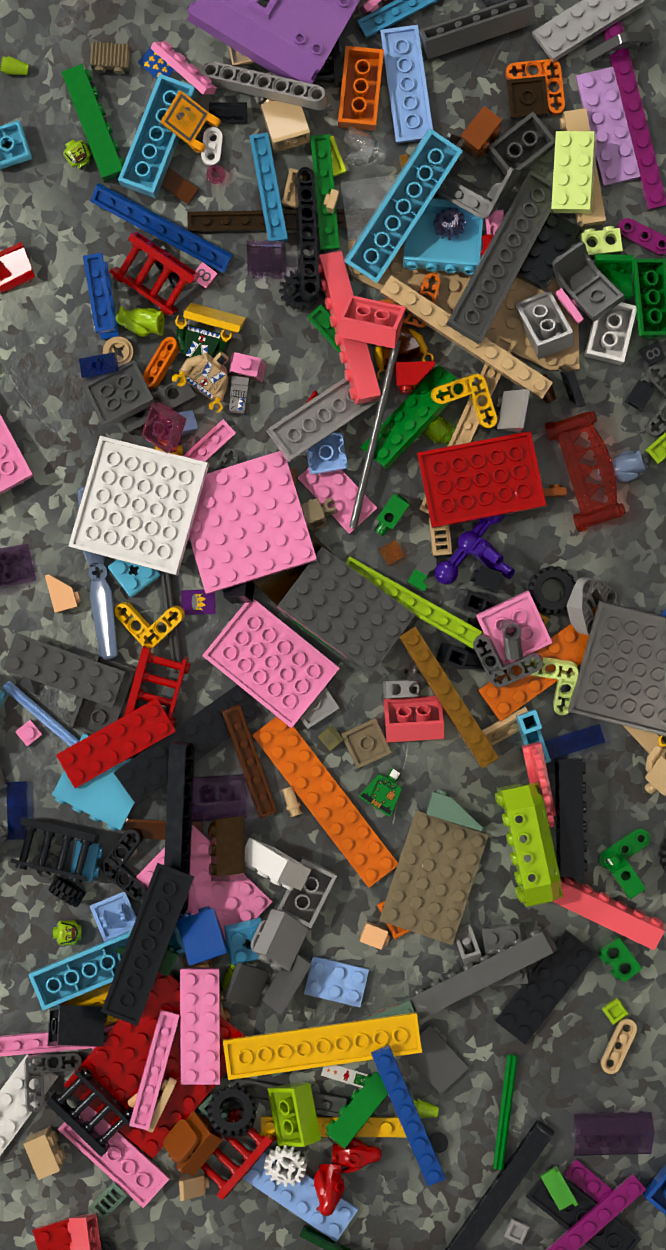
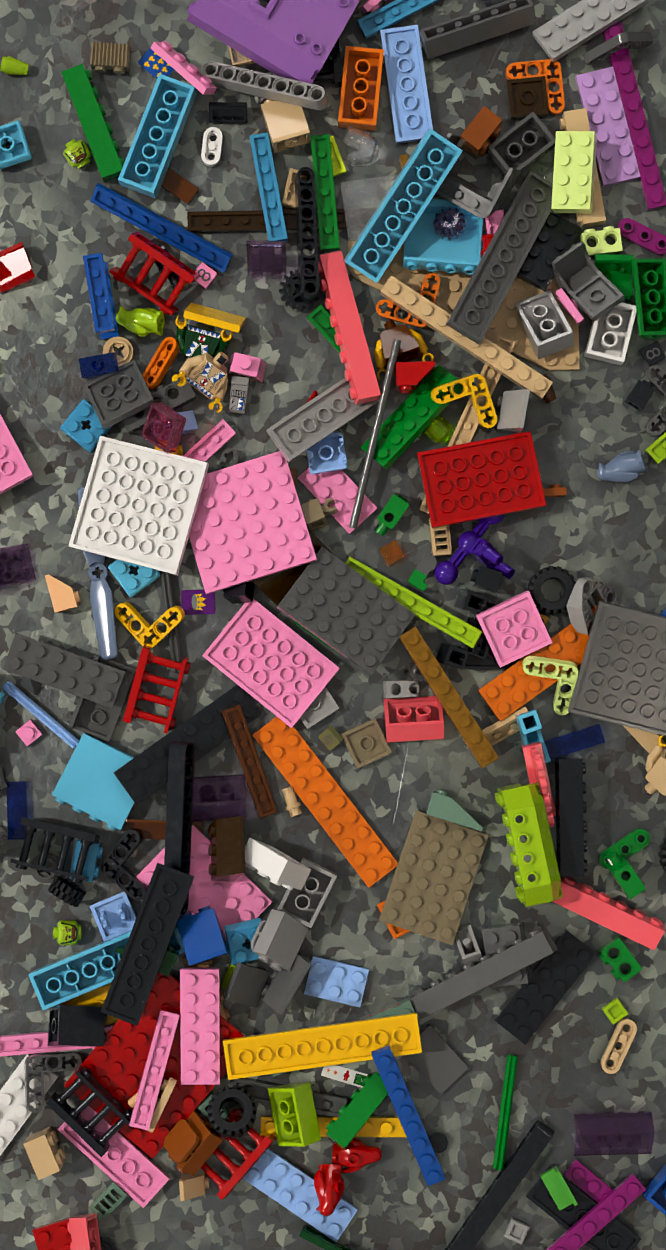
red plate [56,698,176,788] -> none
light orange flag [160,90,221,153] -> none
clear pink plate [206,165,225,184] -> none
white gear [264,1145,307,1187] -> none
tan plate [324,189,339,214] -> none
coral slope [338,295,406,349] -> none
green torso [359,768,402,817] -> none
light nougat brick [360,921,390,950] -> none
lime cone [413,1099,439,1118] -> none
dark grey beam [473,634,543,687] -> none
dark grey piece [500,619,523,660] -> none
clear red piece [545,411,626,532] -> none
black tile [559,364,586,408] -> none
none -> dark azure brick [60,399,113,453]

